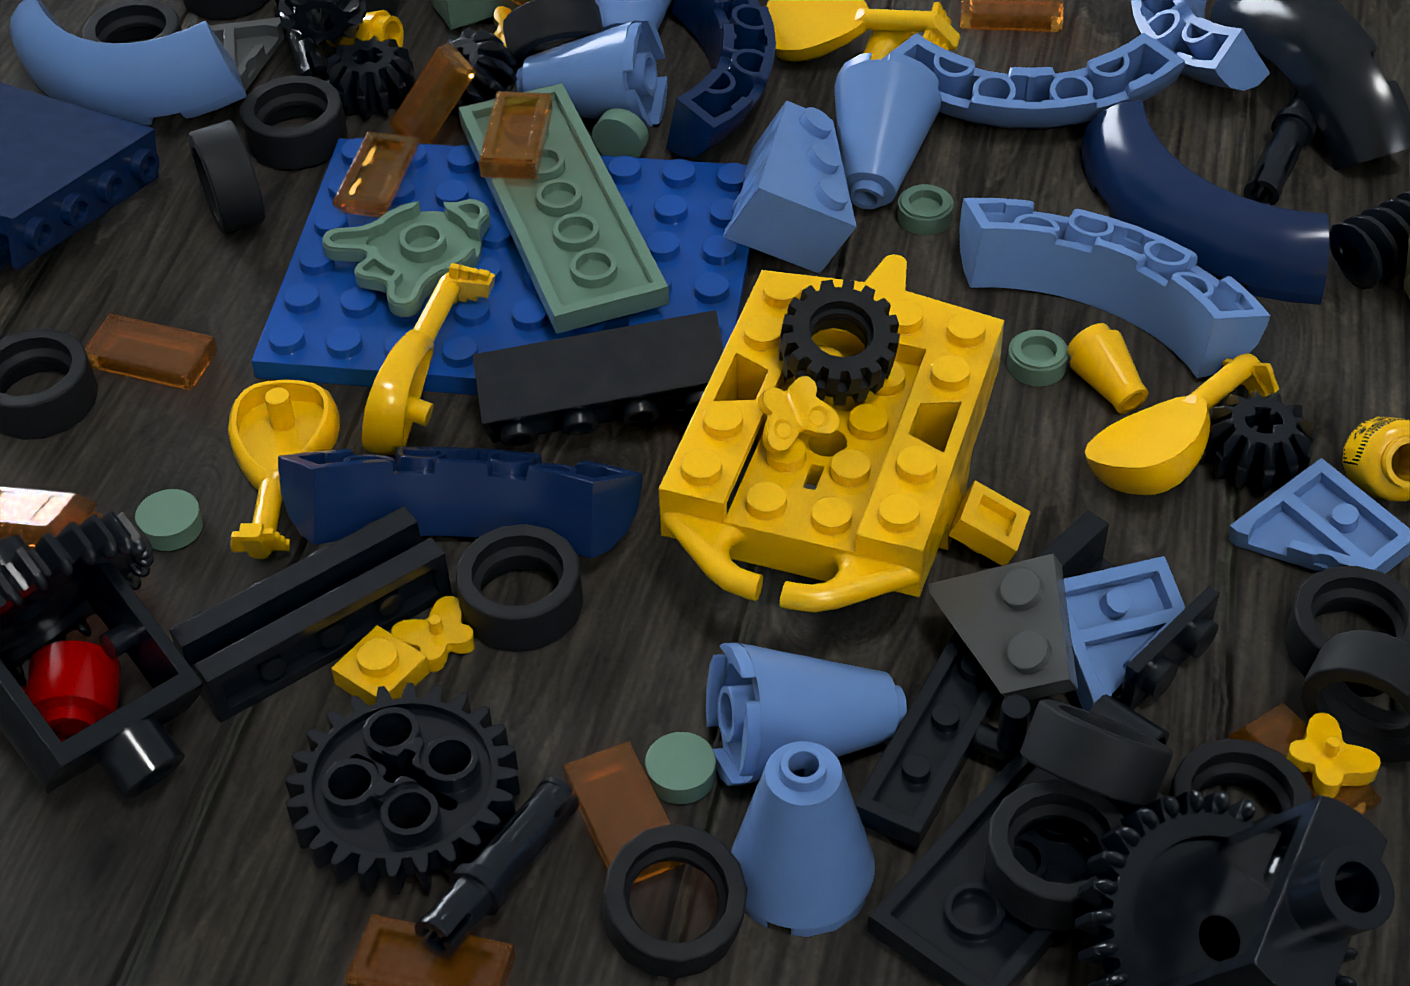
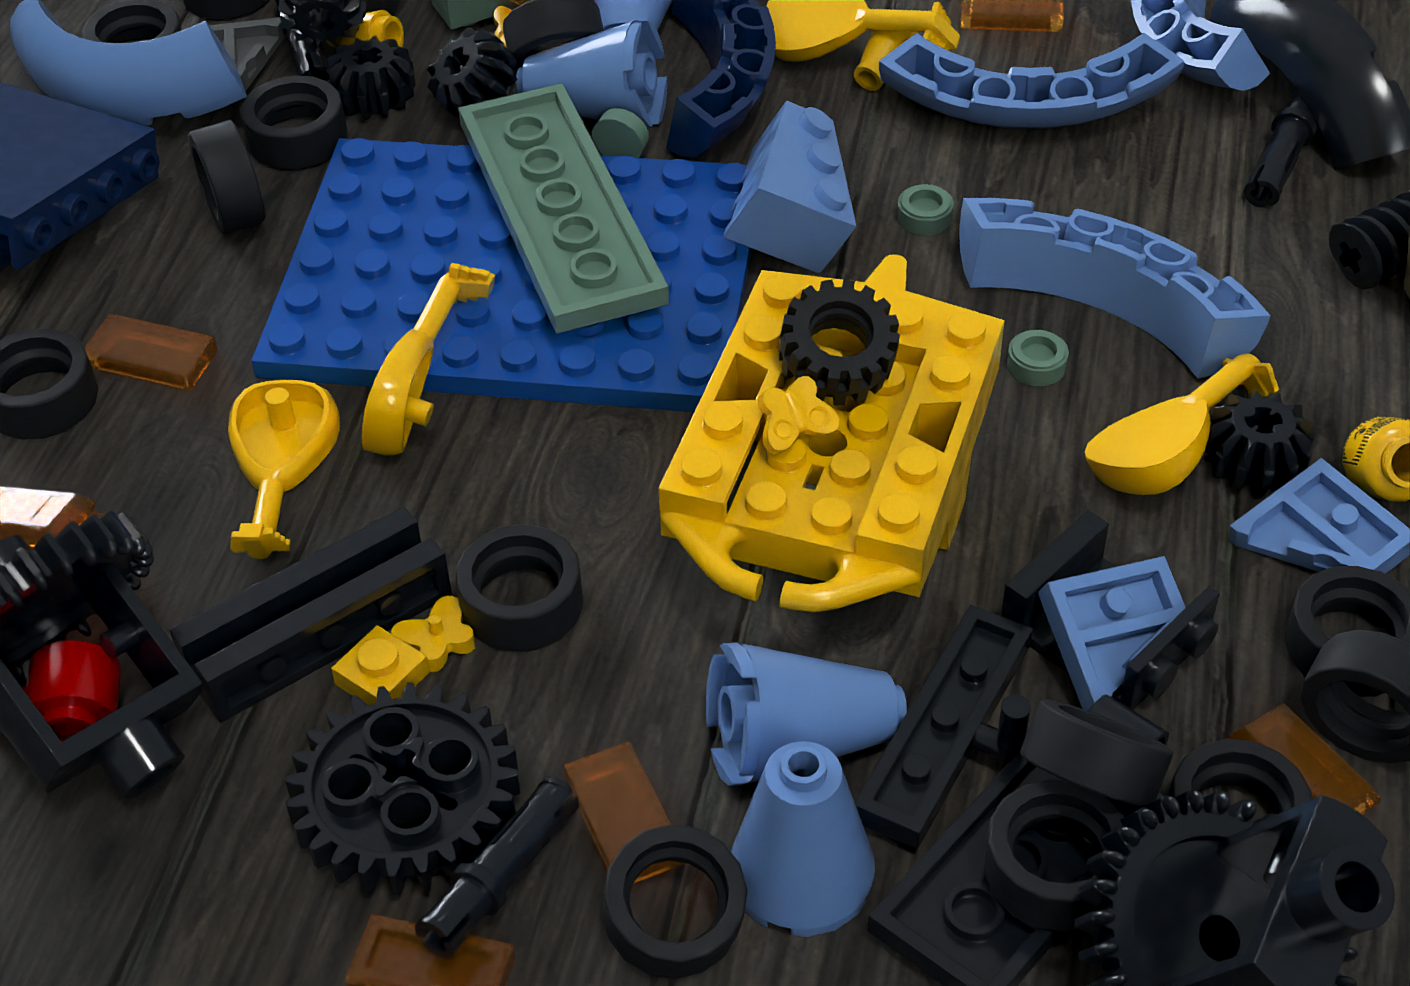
sand green tile [135,489,203,551] -> none
dark blue brick [278,447,642,559] -> none
sand green tile [322,199,490,317] -> none
clear orange tile [333,132,420,217] -> none
clear orange tile [389,43,477,144] -> none
black brick [472,310,724,446] -> none
clear orange tile [479,91,553,179] -> none
sand green tile [645,732,716,804] -> none
medium blue cone [834,52,942,209] -> none
dark grey wing [928,553,1078,700] -> none
yellow plate [948,480,1030,566] -> none
yellow cone [1067,323,1149,414] -> none
dark blue brick [1080,100,1329,305] -> none
yellow piece [1286,713,1381,798] -> none

